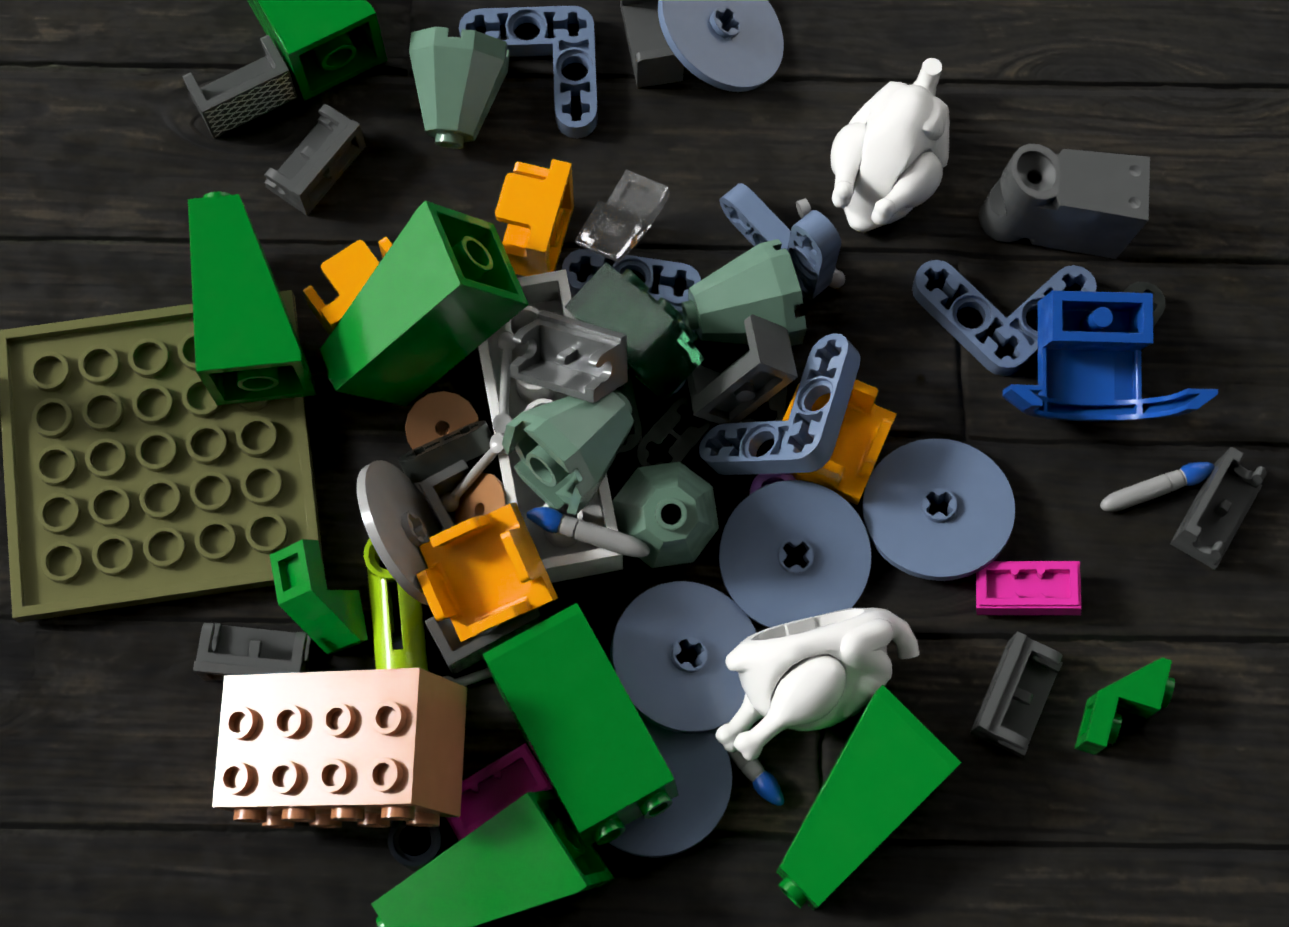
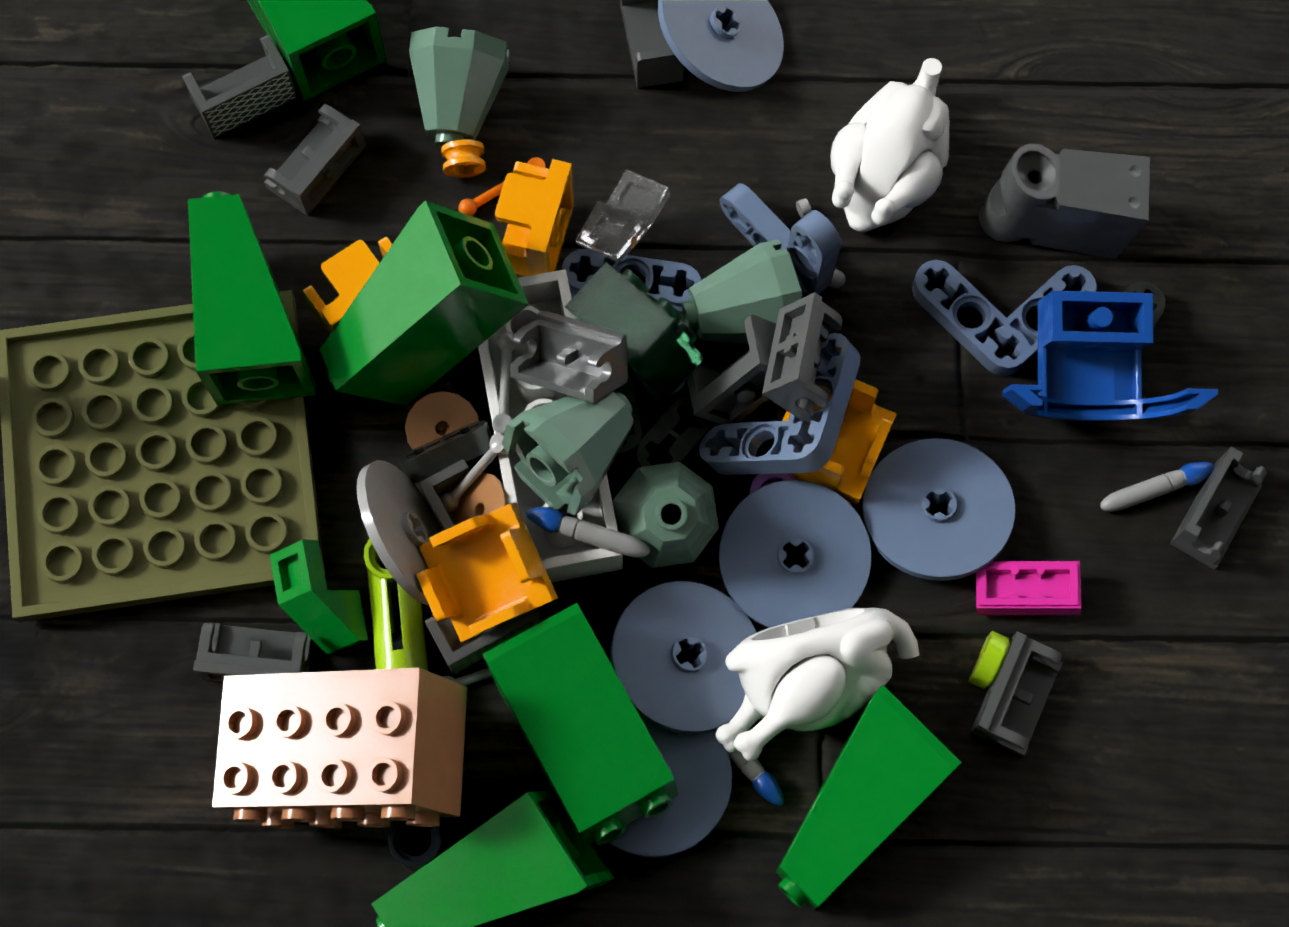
dark pink plate [445,743,553,841] -> none
sand blue beam [459,6,598,139] -> none
green slope [1074,657,1175,755] -> none
none -> light orange bush [441,139,486,178]
none -> orange hinge [458,157,546,216]
none -> dark grey hinge [762,292,843,421]
none -> lime tile [968,631,1011,689]

